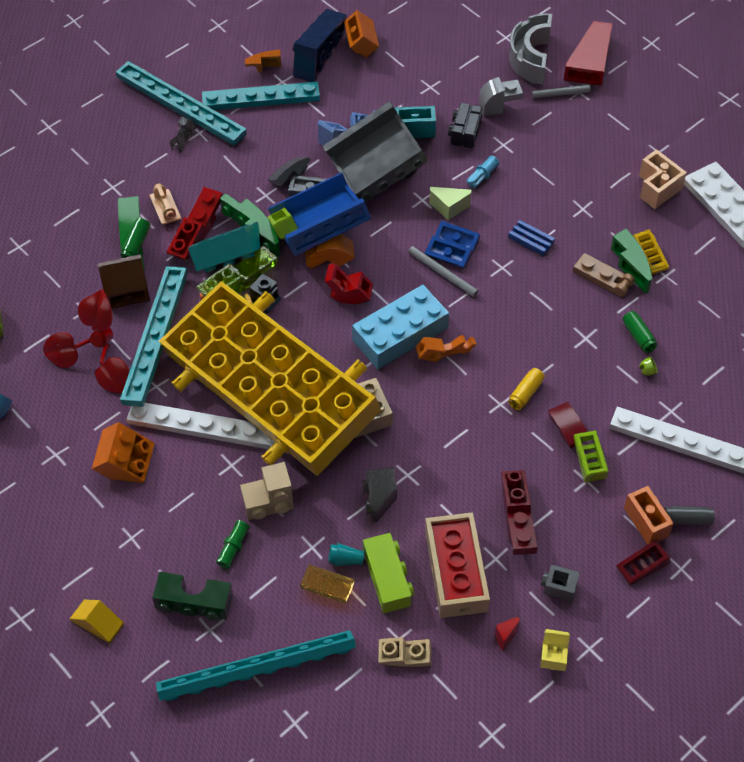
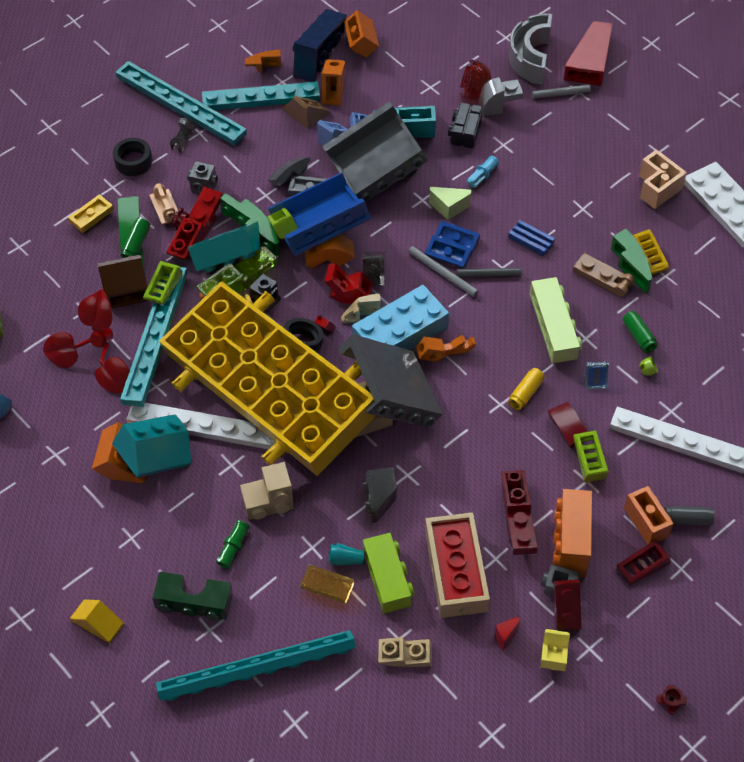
none -> yellow plate [68,194,114,234]
none -> teal slope [112,414,191,477]
none -> black tyre [113,137,153,176]
none -> lime slope [143,261,183,305]
none -> dark red plate [172,208,189,230]
none -> dark grey brick [187,161,218,194]
none -> medium nougat slope [281,96,329,129]
none -> black tyre [283,318,324,353]
none -> red tile [314,315,336,333]
none -> orange torso [322,59,346,106]
none -> dark grey panel [338,334,443,428]
none -> tan slope [341,294,381,323]
none -> clear smoke slope [363,251,386,286]
none -> dark grey bar [457,268,521,278]
none -> clear red cylinder [460,59,492,100]
none -> yellowish green brick [530,277,582,364]
none -> orange brick [553,489,592,578]
none -> dark red plate [553,579,582,631]
none -> slope [584,361,609,389]
none -> dark red plate [656,685,687,715]

